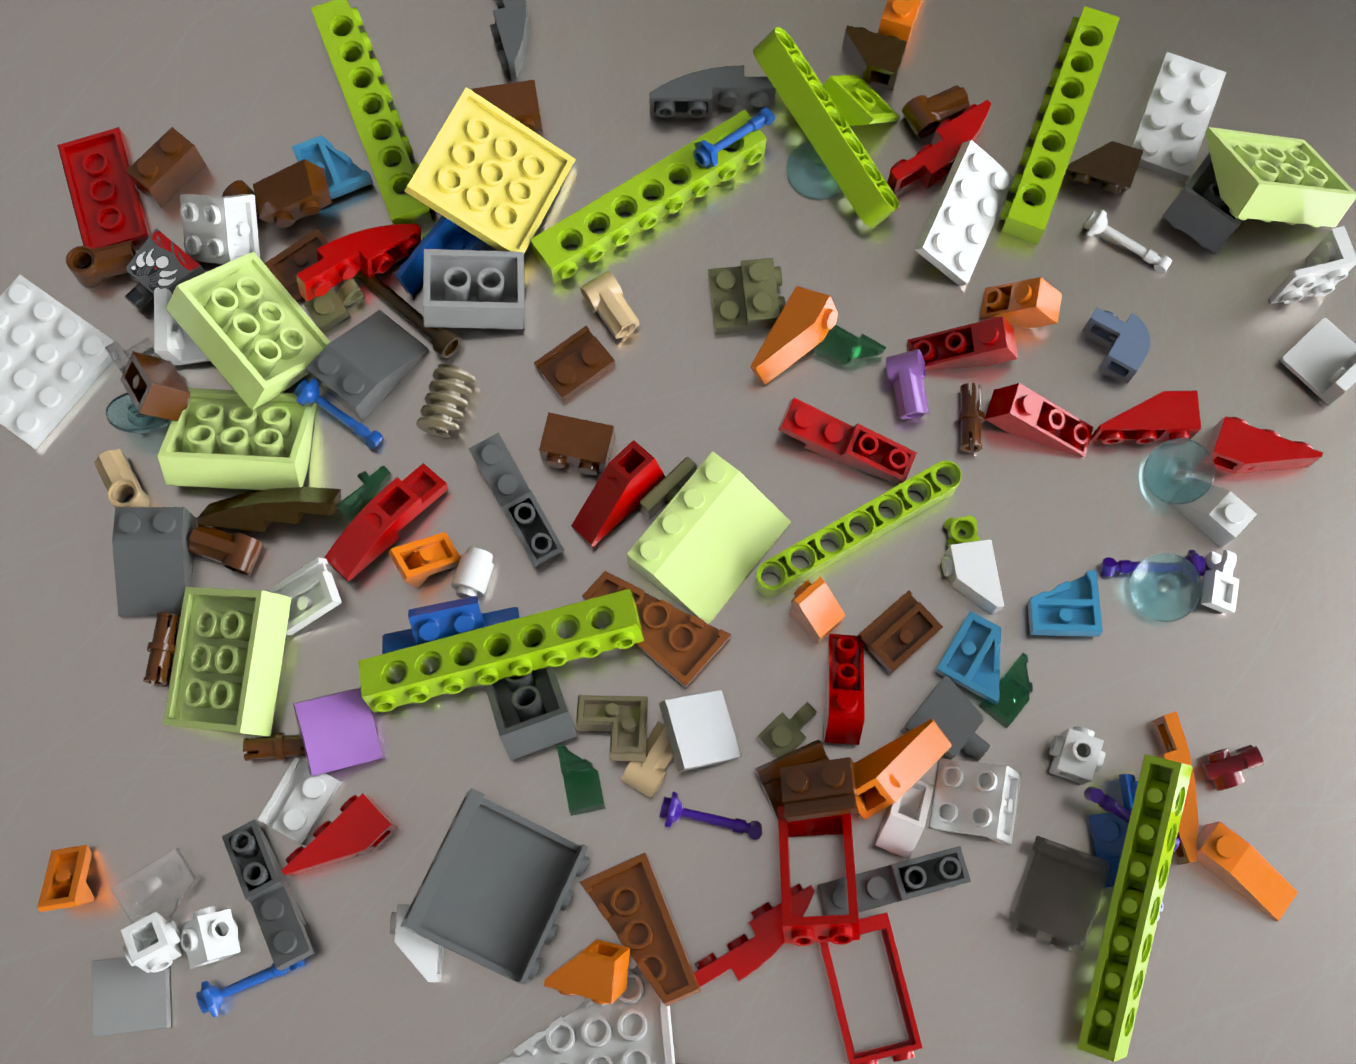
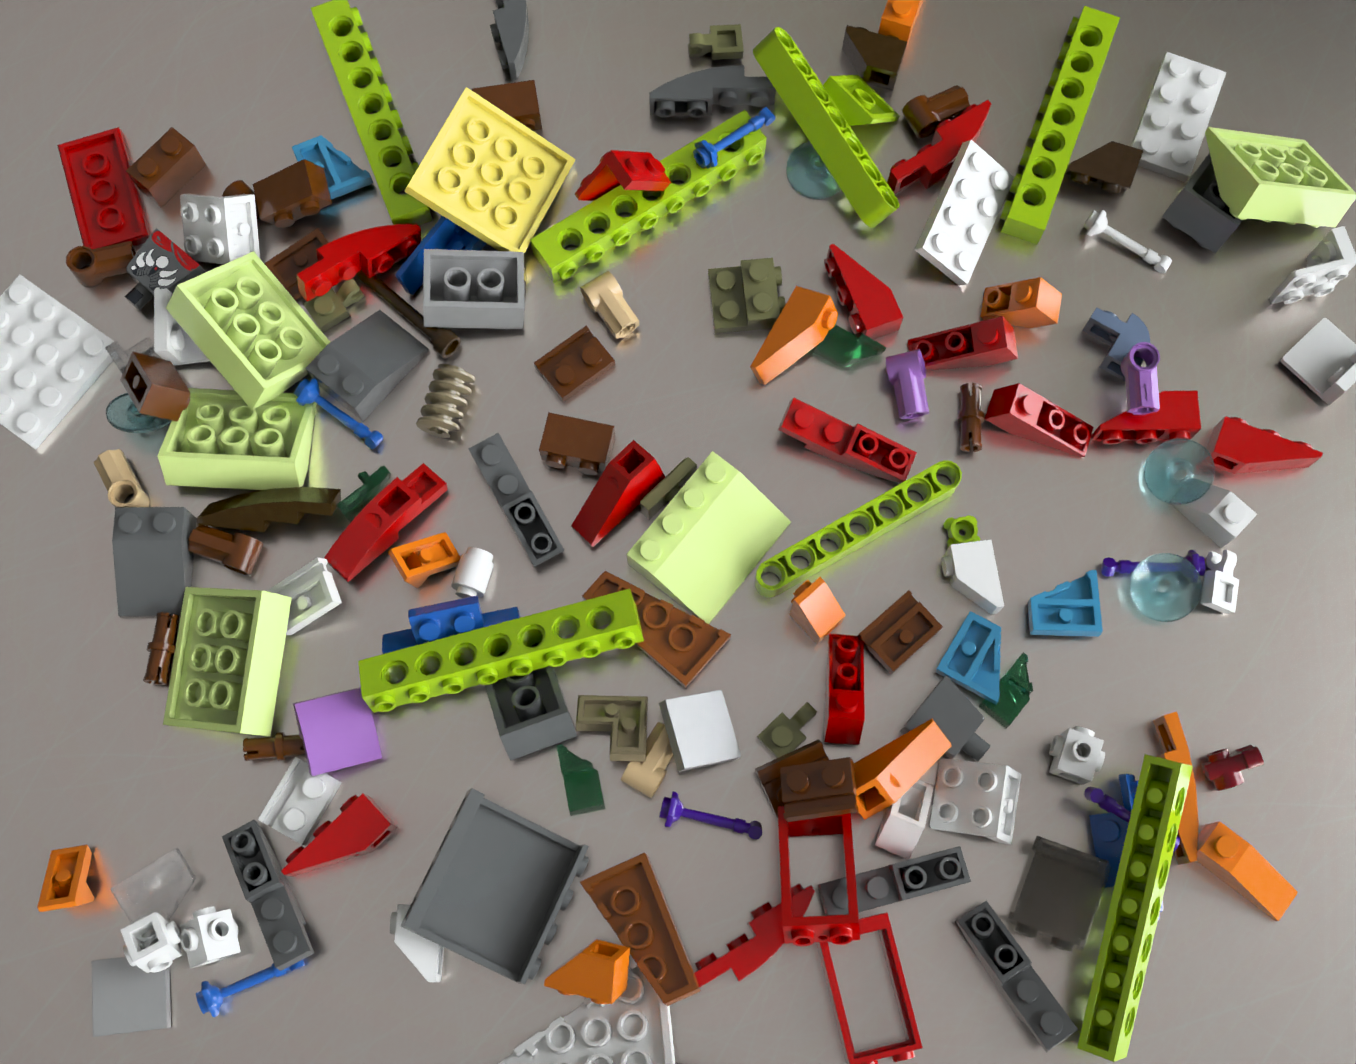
none -> red bracket [575,150,671,201]
none -> olive plate [688,24,744,60]
none -> red slope [824,244,904,343]
none -> dark grey slope [957,900,1078,1053]
none -> medium lavender piece [1120,342,1160,415]

